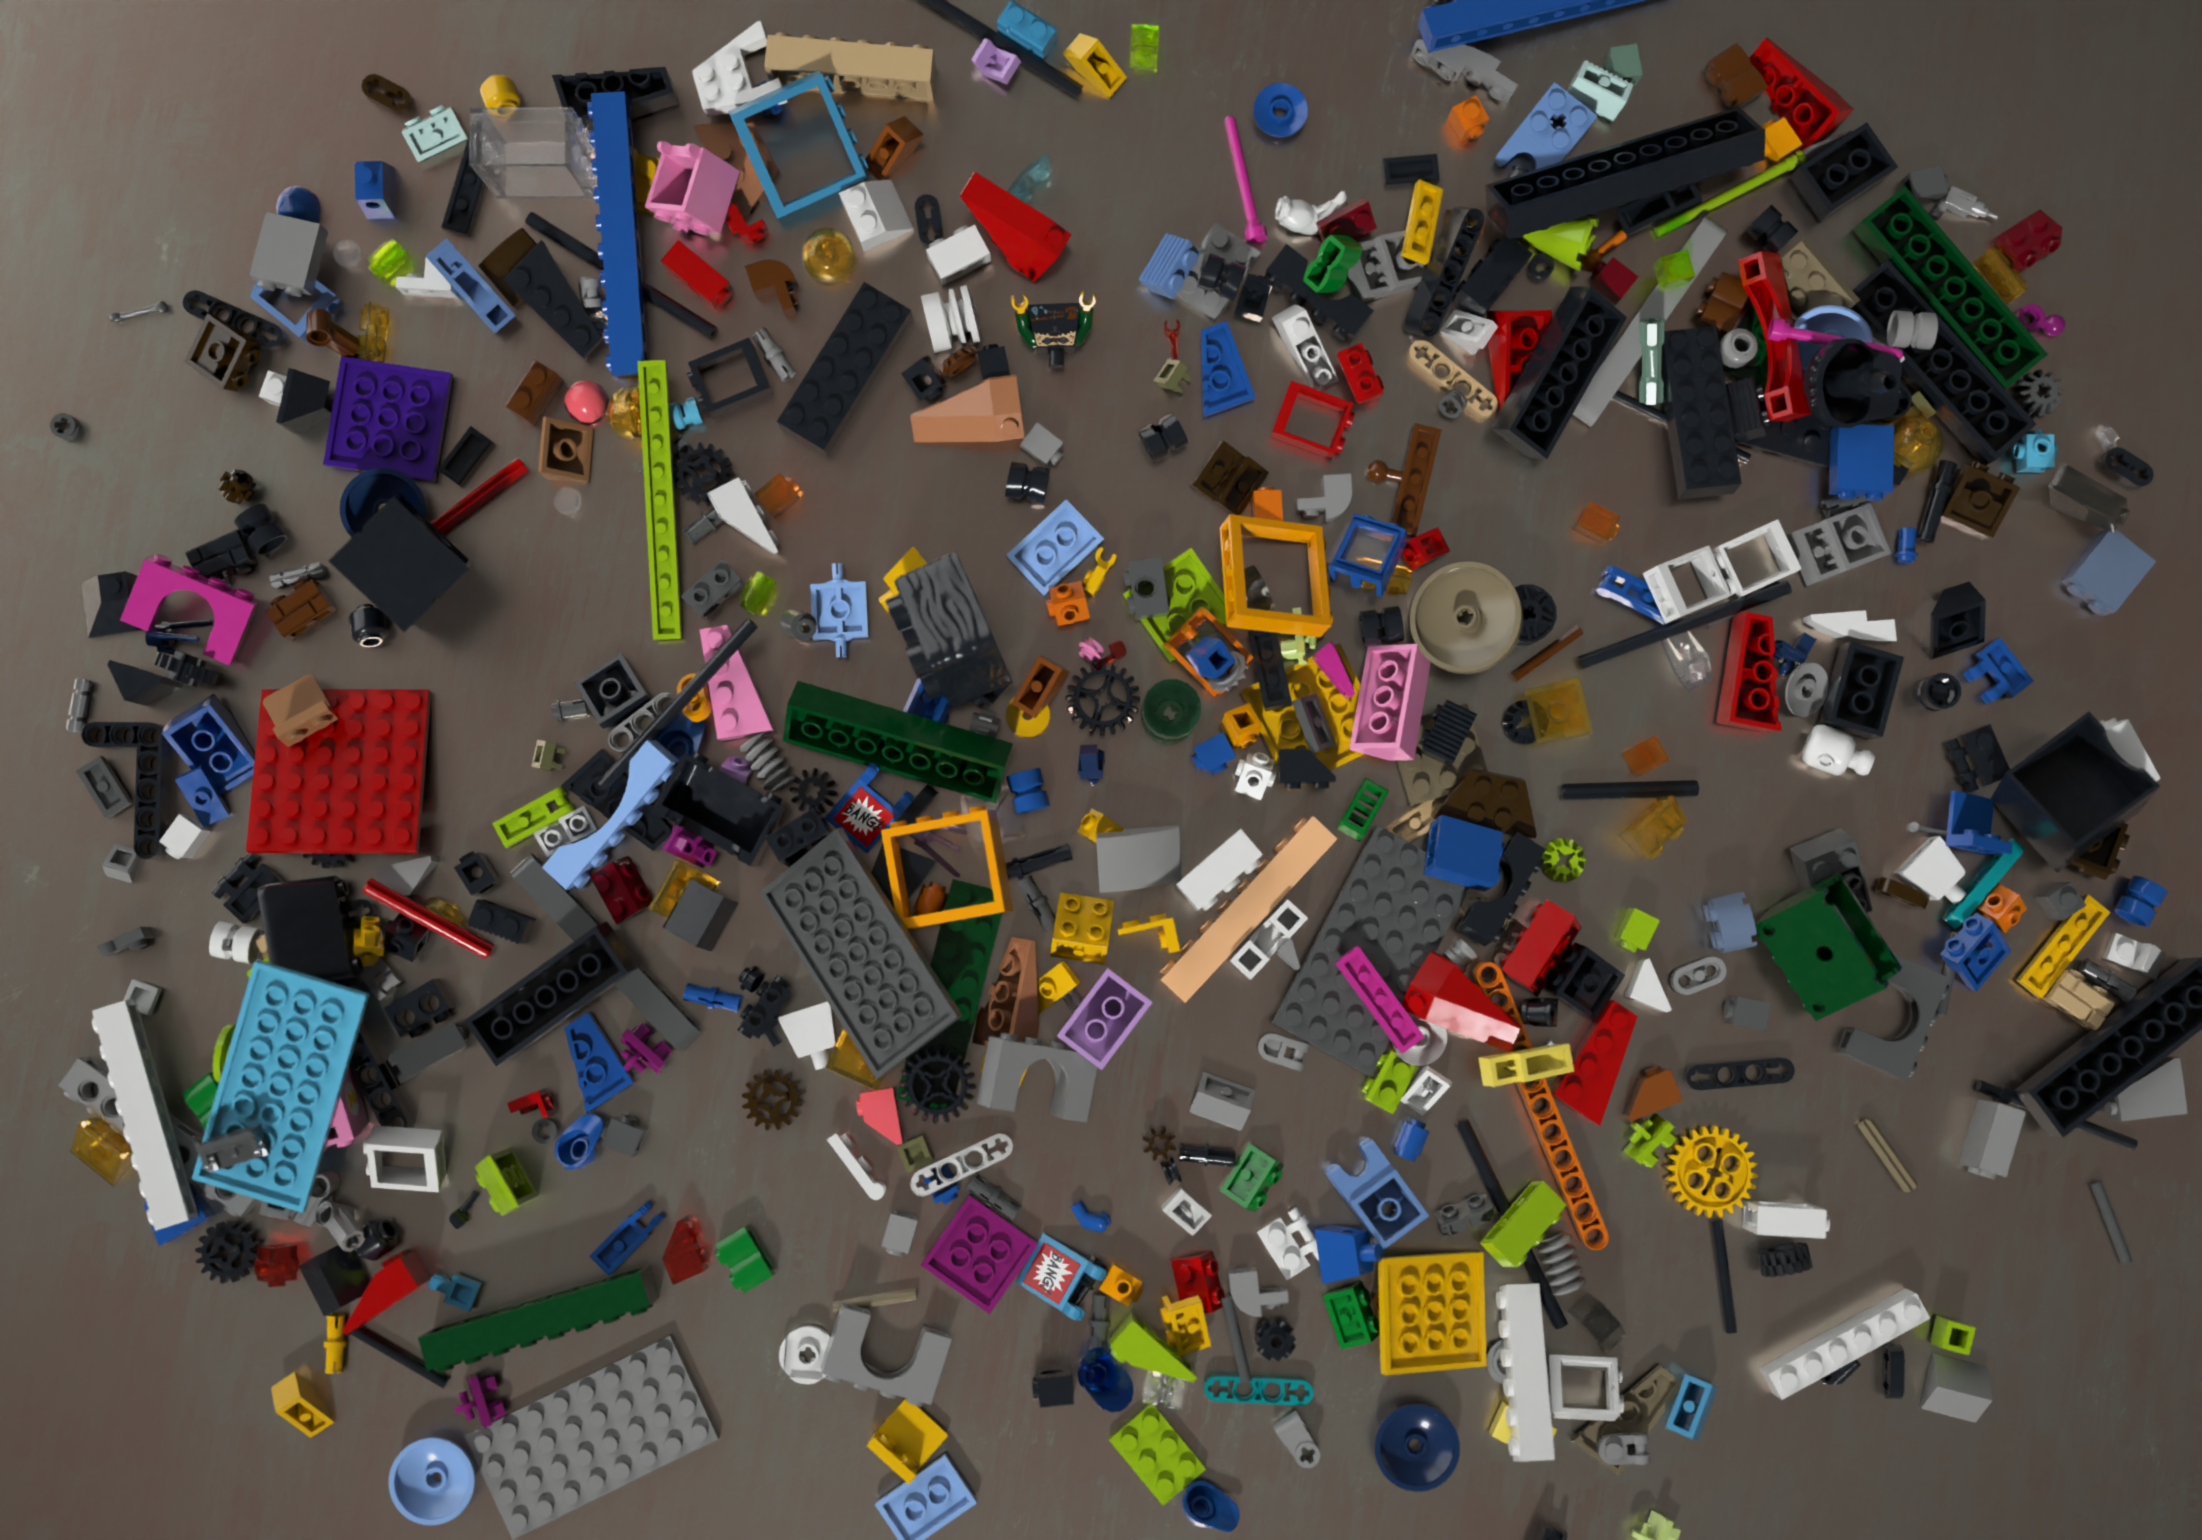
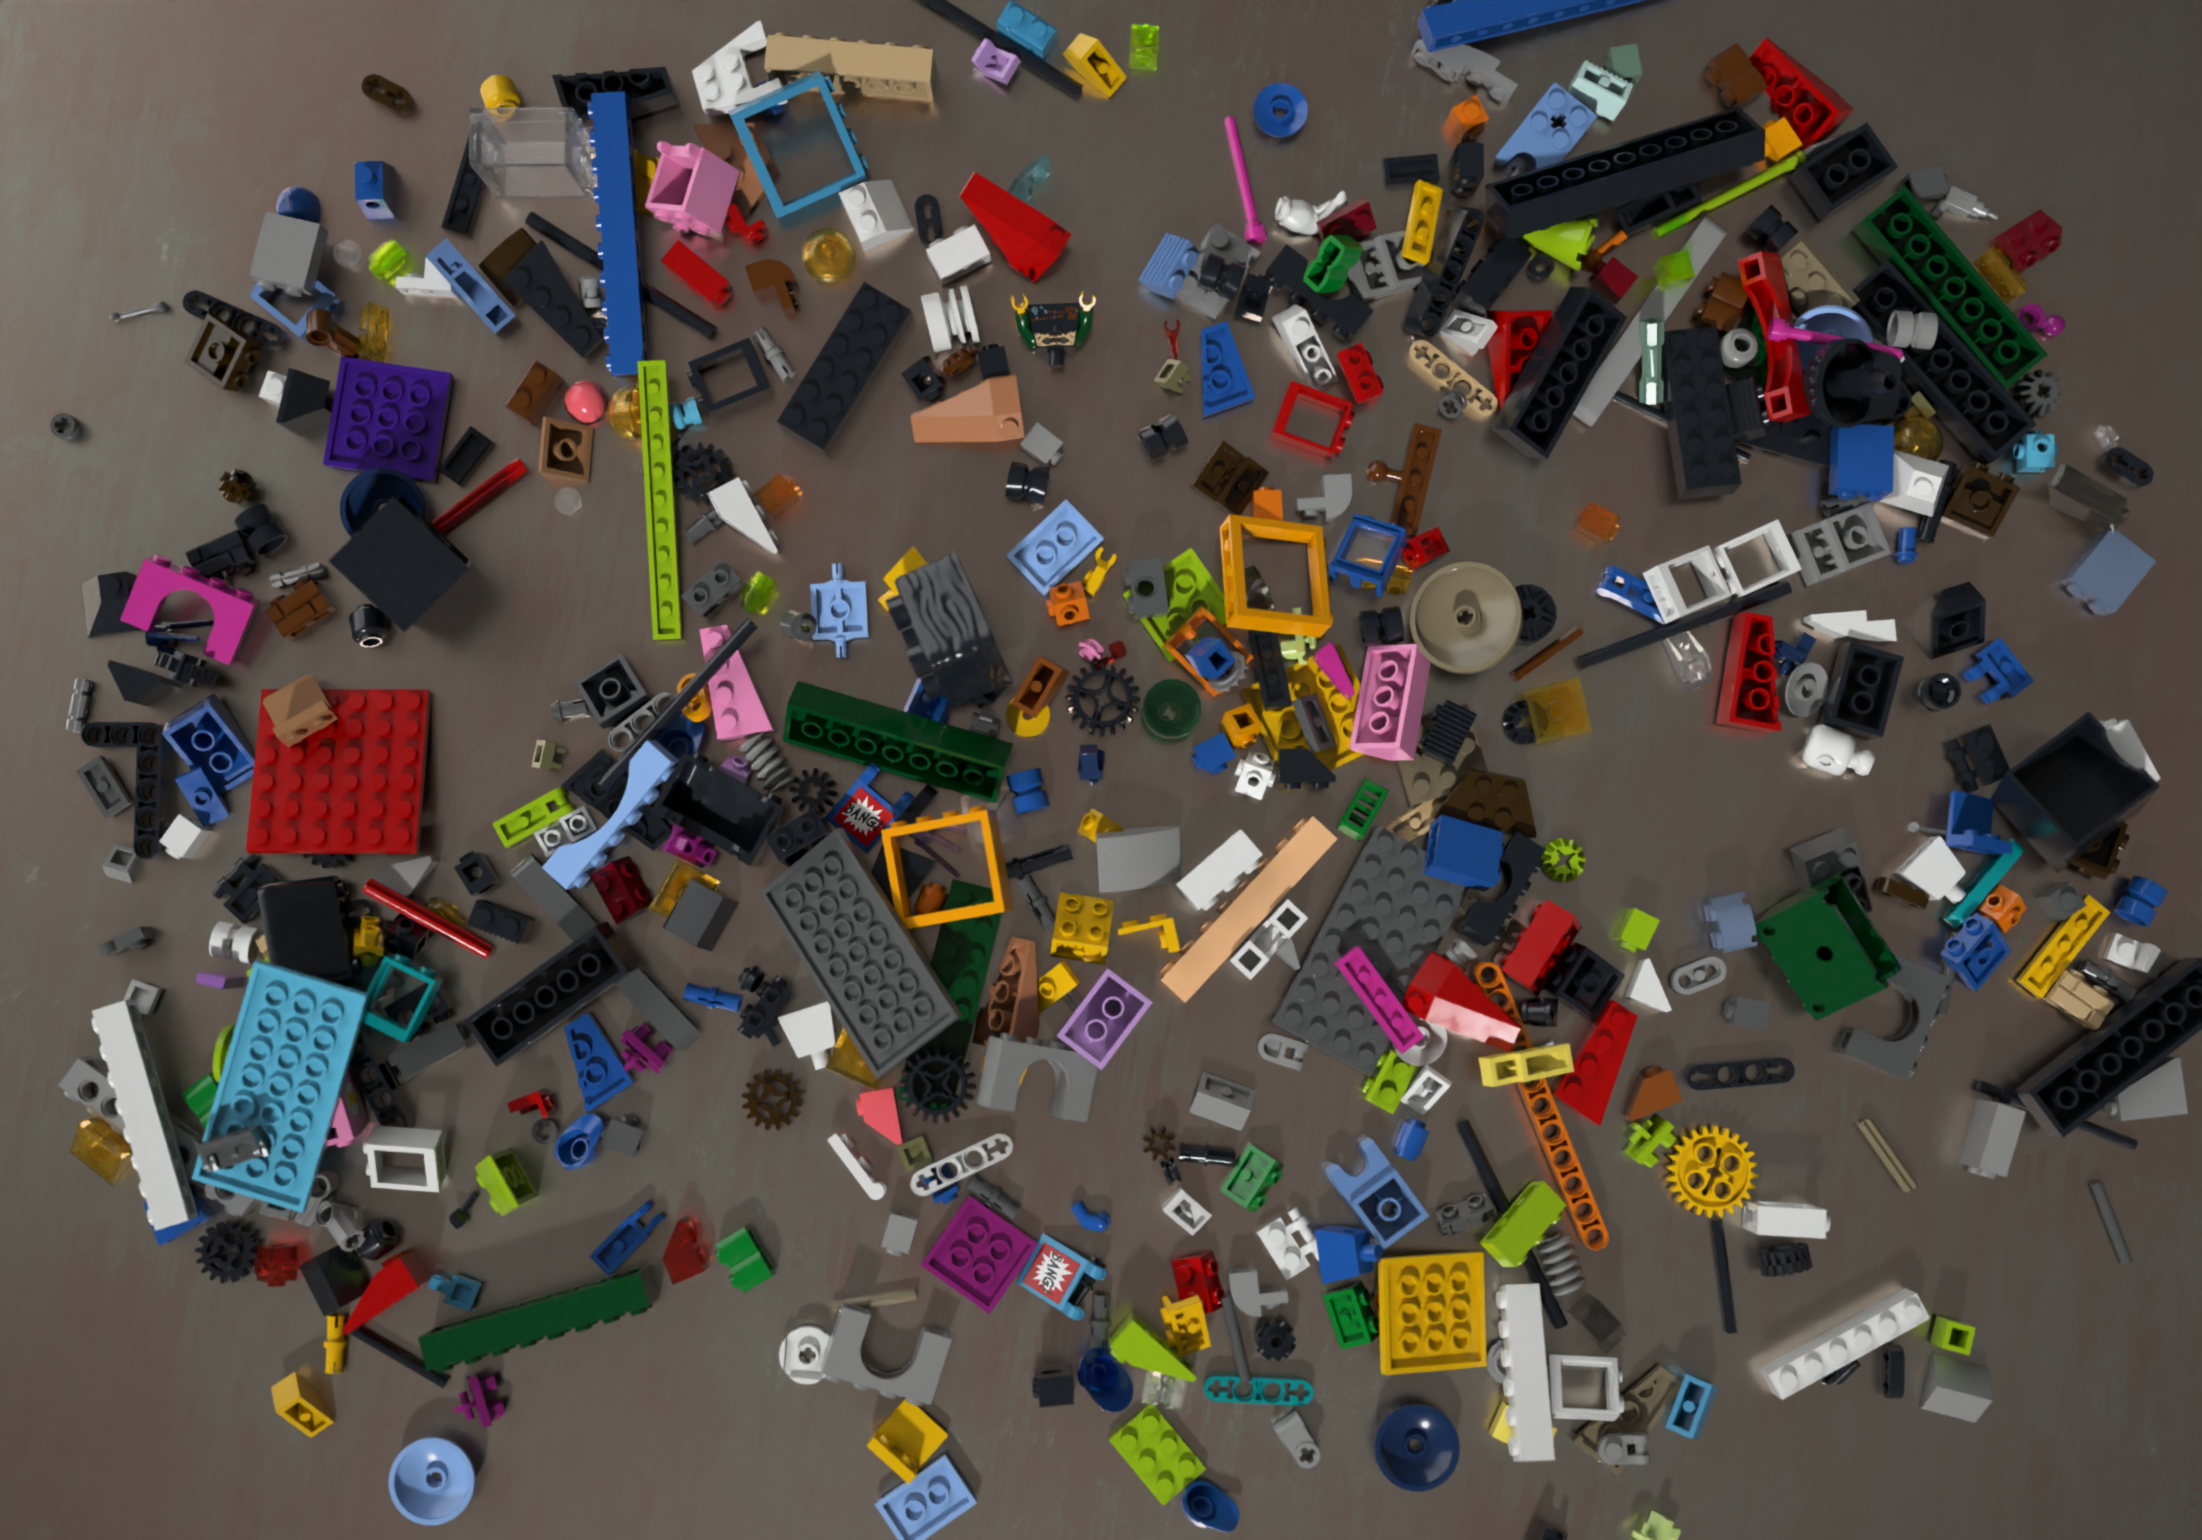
light aqua bracket [401,104,468,162] -> none
light grey plate [465,1334,720,1540] -> none
dark orange slope [865,116,924,180] -> none
light orange brick [1099,1261,1144,1307] -> none
black axle [1560,780,1699,800] -> none
clear yellow slope [1618,795,1688,860] -> none
clear orange panel [1622,735,1670,777] -> none
none -> medium lavender tile [195,971,245,989]
none -> teal window [362,953,443,1043]
none -> black brick [1448,143,1484,196]
none -> white slope [1880,450,1949,517]

